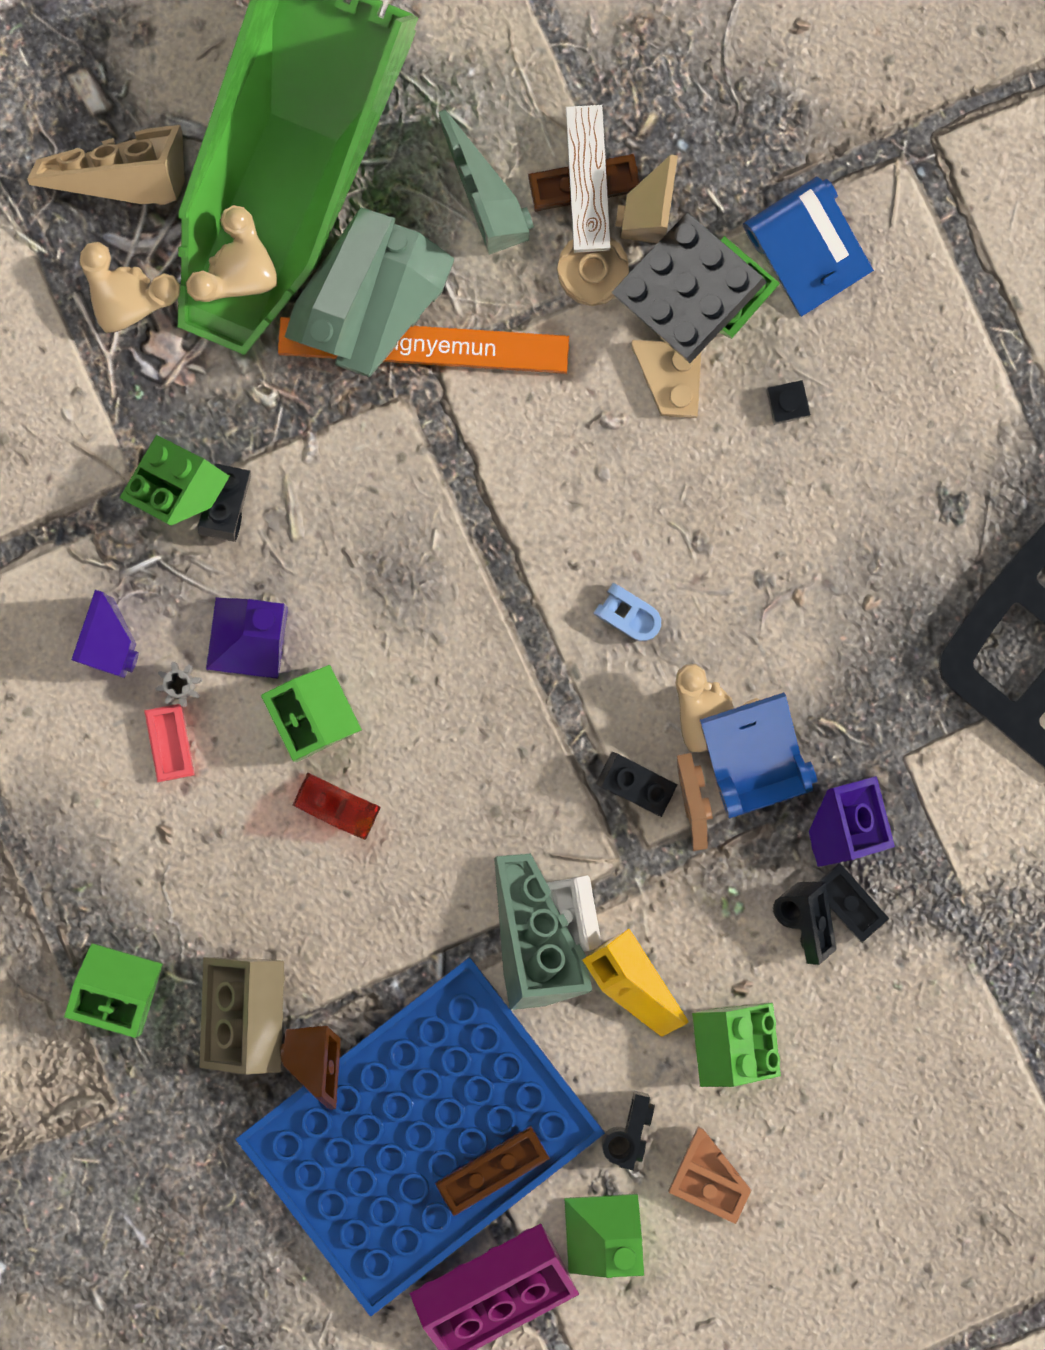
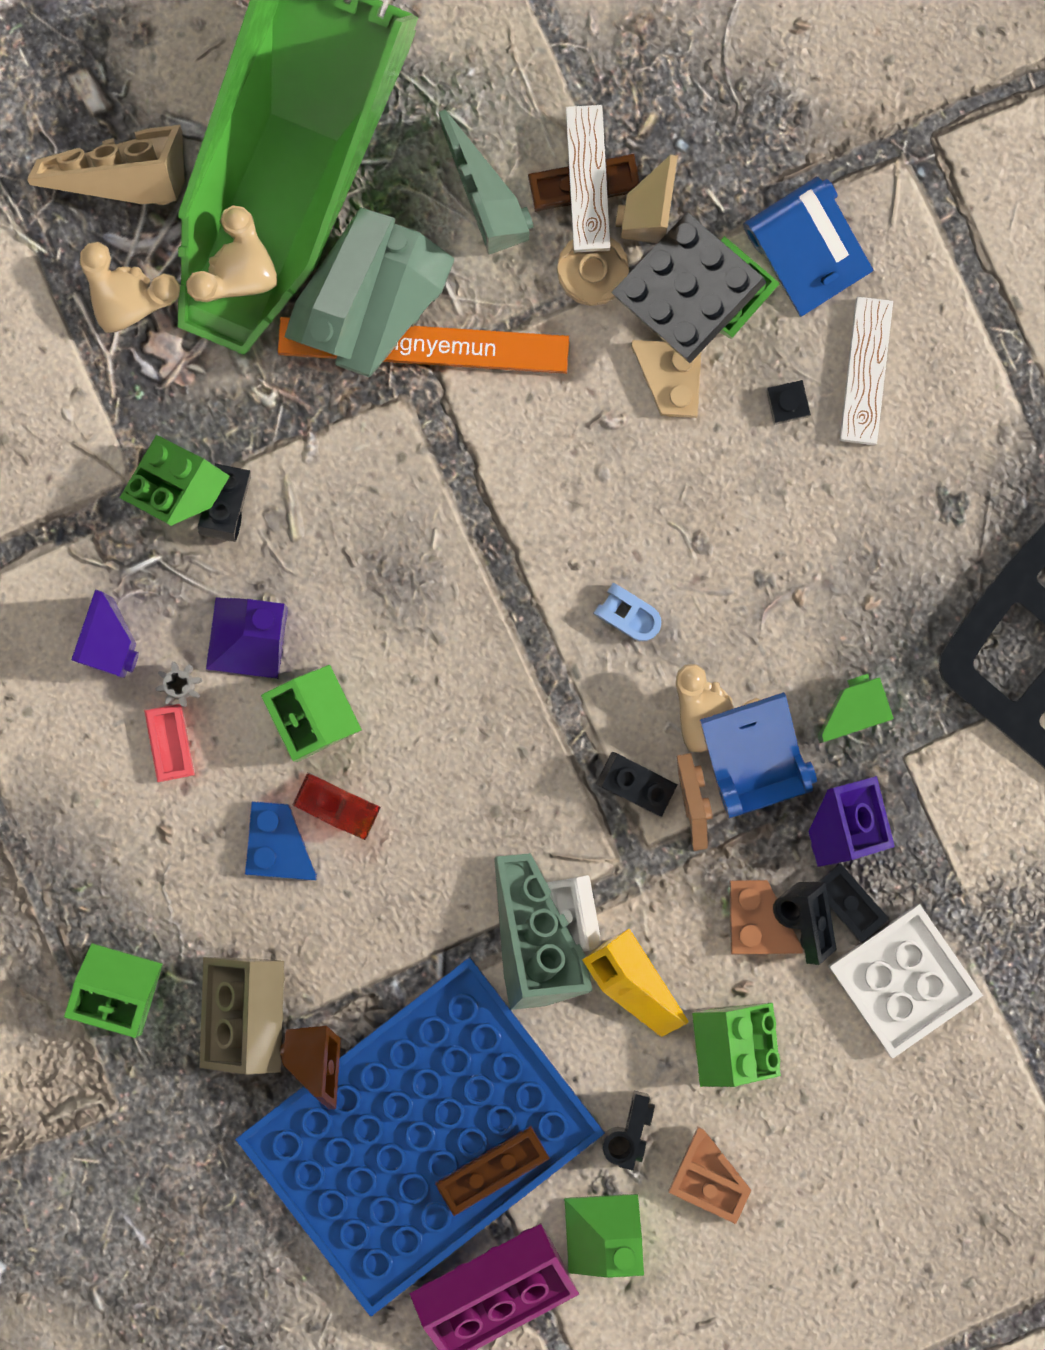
none -> blue wing [245,801,317,880]
none -> nougat wing [730,880,803,954]
none -> bright green slope [817,674,894,743]
none -> white plate [828,904,983,1059]
none -> white tile [839,297,893,445]

